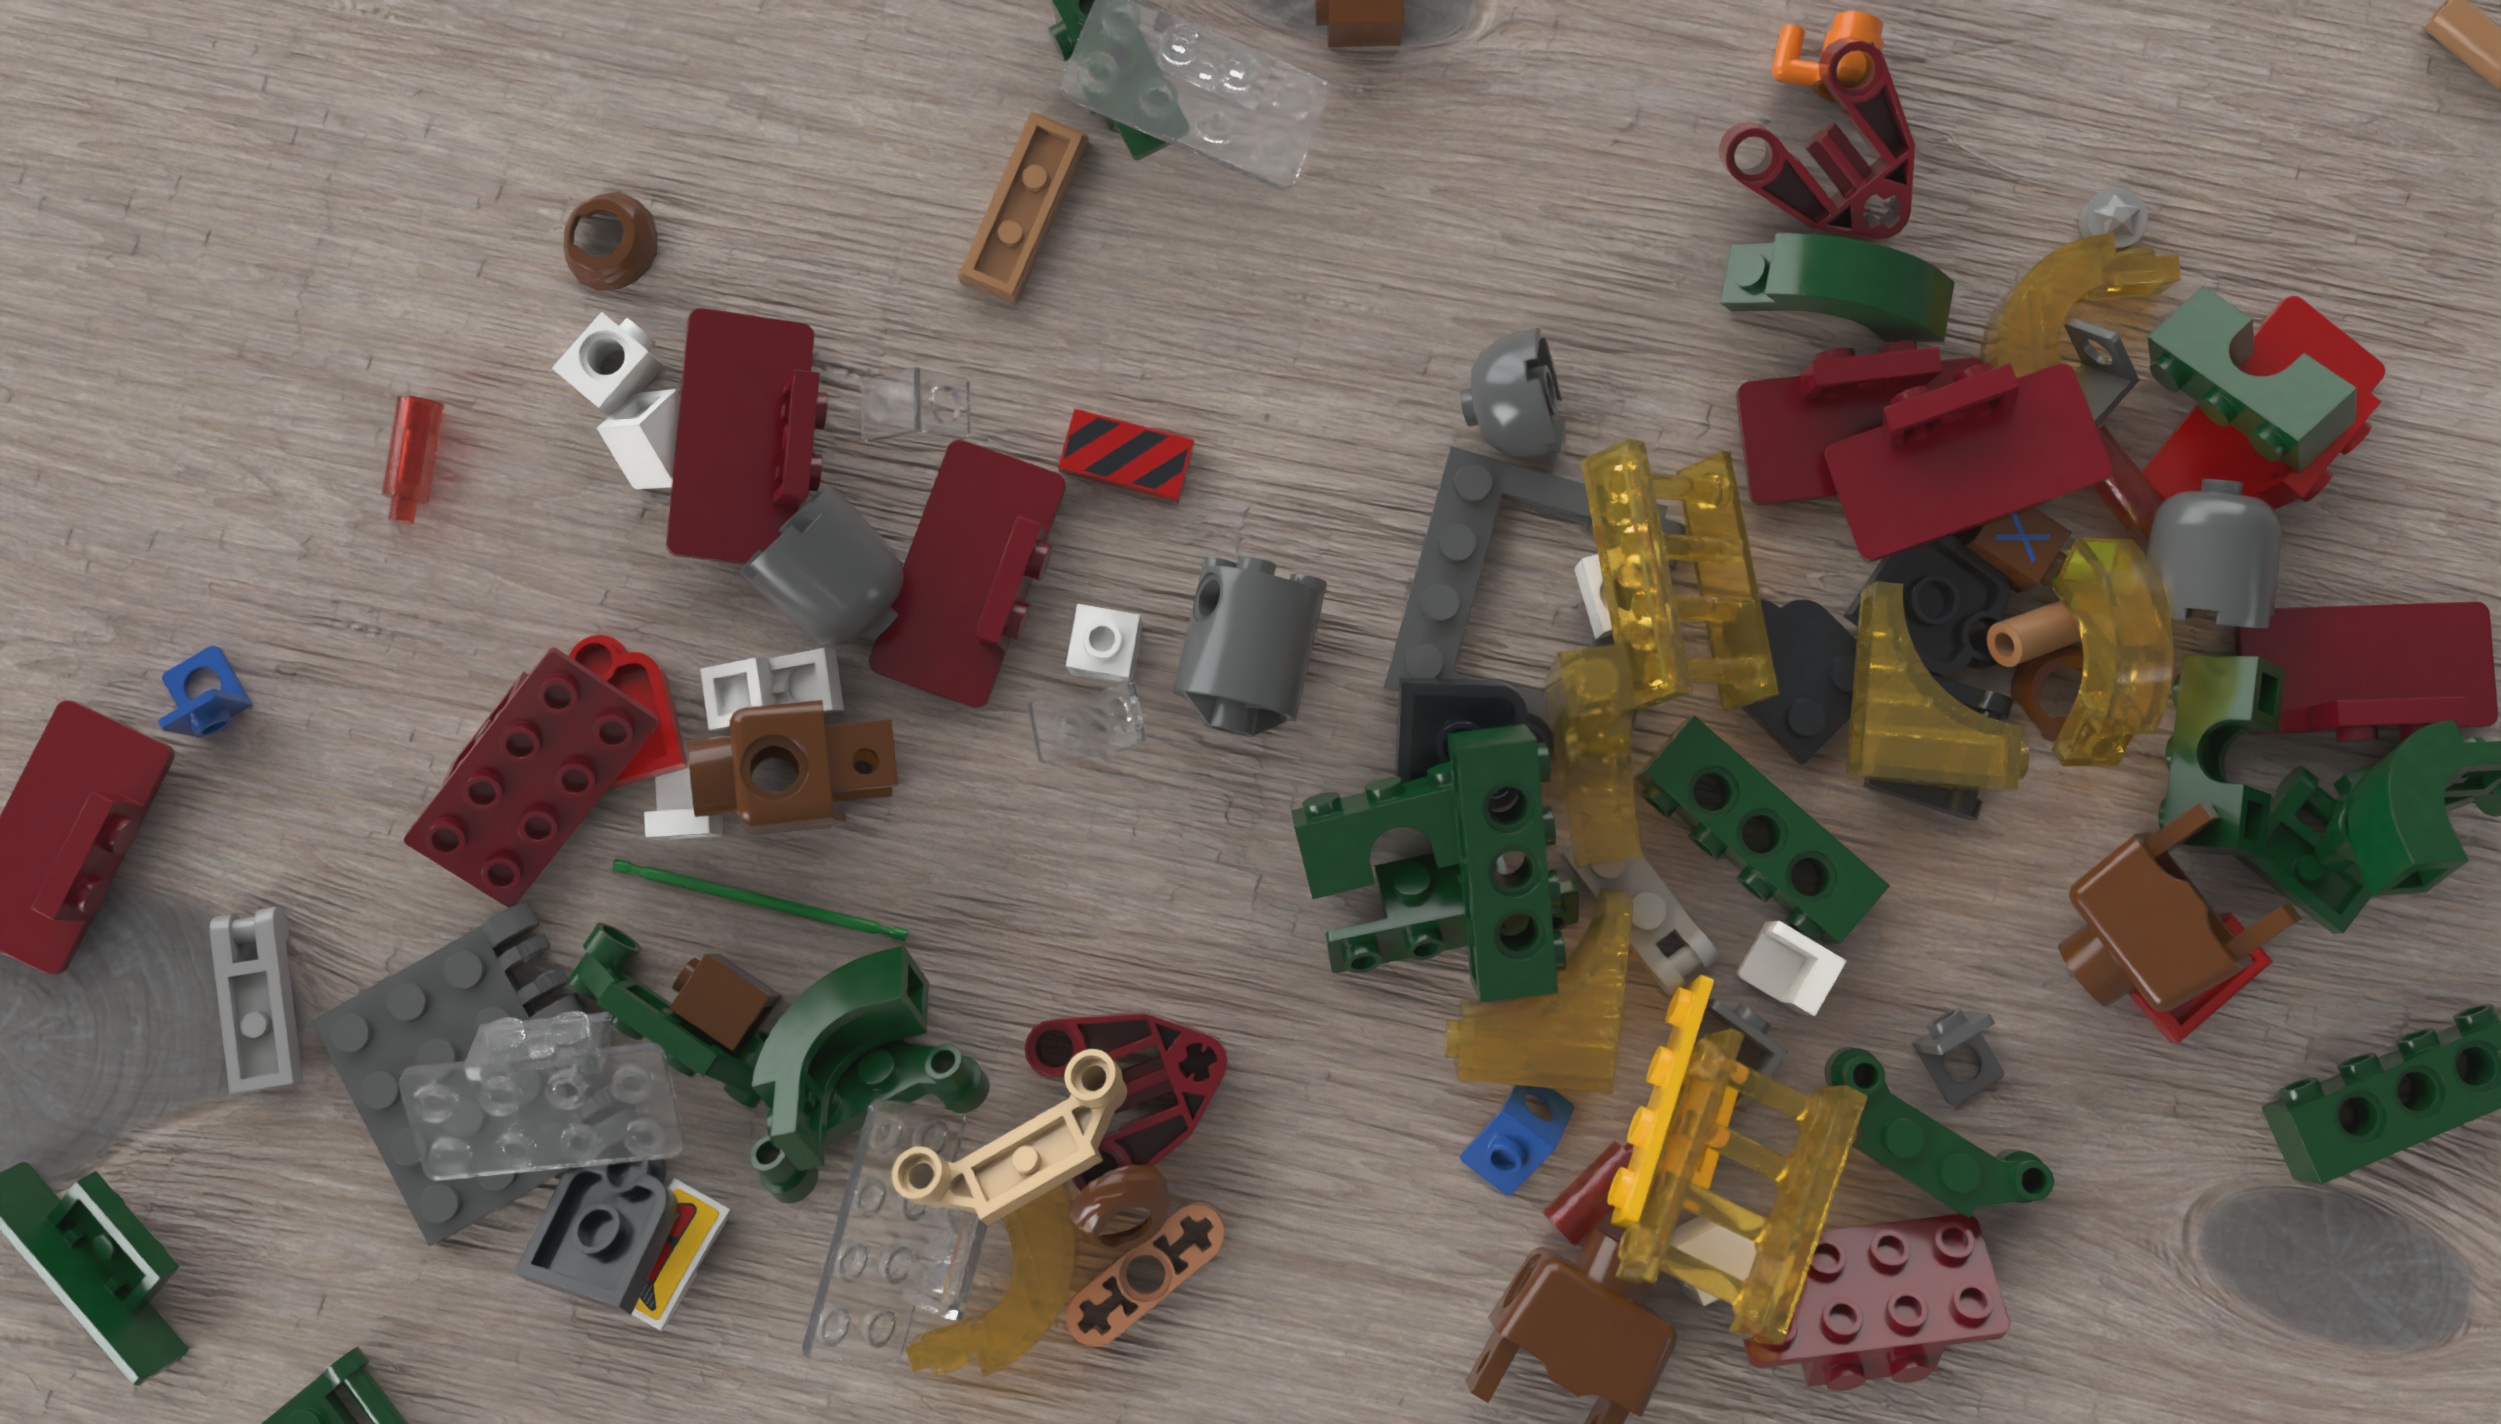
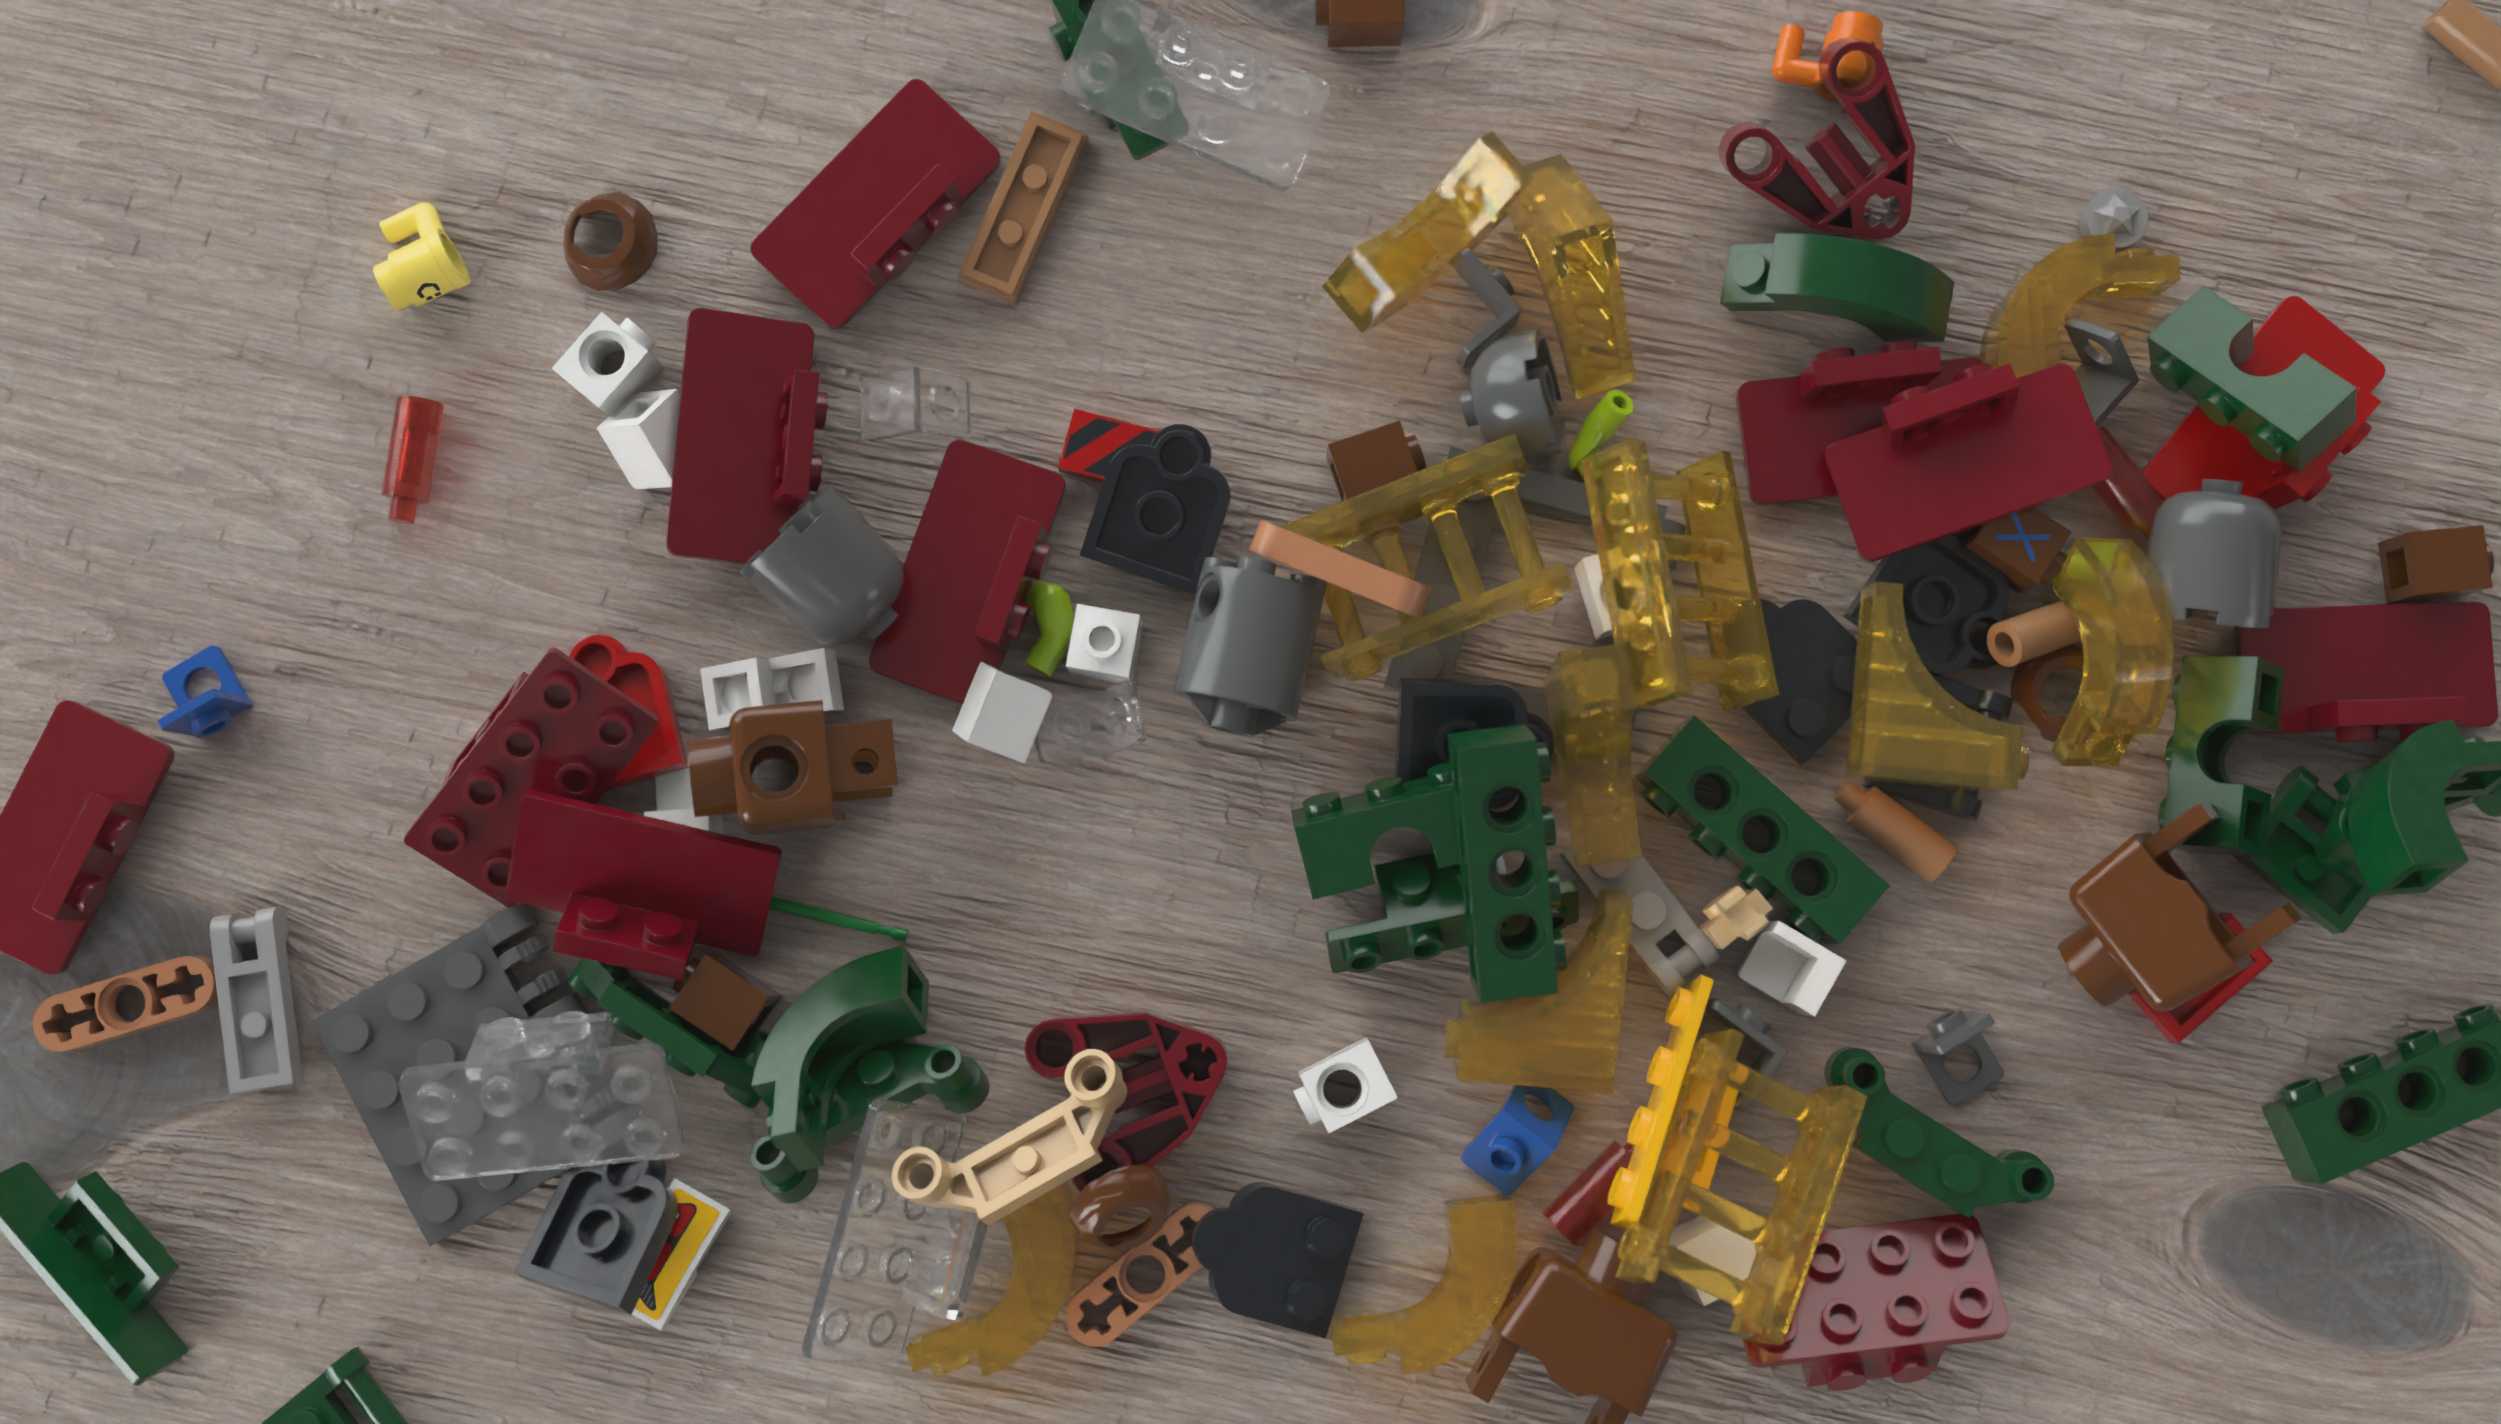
none -> nougat beam [33,956,218,1052]
none -> light yellow piece [373,202,471,311]
none -> dark red bracket [505,789,782,980]
none -> dark red bracket [750,79,1001,330]
none -> white panel [952,662,1052,764]
none -> lime arm [1024,581,1075,678]
none -> black plate [1080,424,1231,595]
none -> black plate [1192,1182,1364,1338]
none -> nougat beam [1249,519,1433,619]
none -> clear yellow fence [1280,433,1575,681]
none -> white brick [1293,1037,1398,1133]
none -> clear yellow arch [1322,131,1534,333]
none -> reddish brown brick [1326,420,1426,515]
none -> clear yellow arch [1330,1193,1518,1375]
none -> dark grey bracket [1455,247,1522,369]
none -> clear yellow arch [1503,154,1636,399]
none -> lime arm [1568,389,1634,483]
none -> tan plate [1698,886,1773,949]
none -> medium nougat cylinder [1833,780,1958,883]
none -> reddish brown brick [2378,525,2494,604]

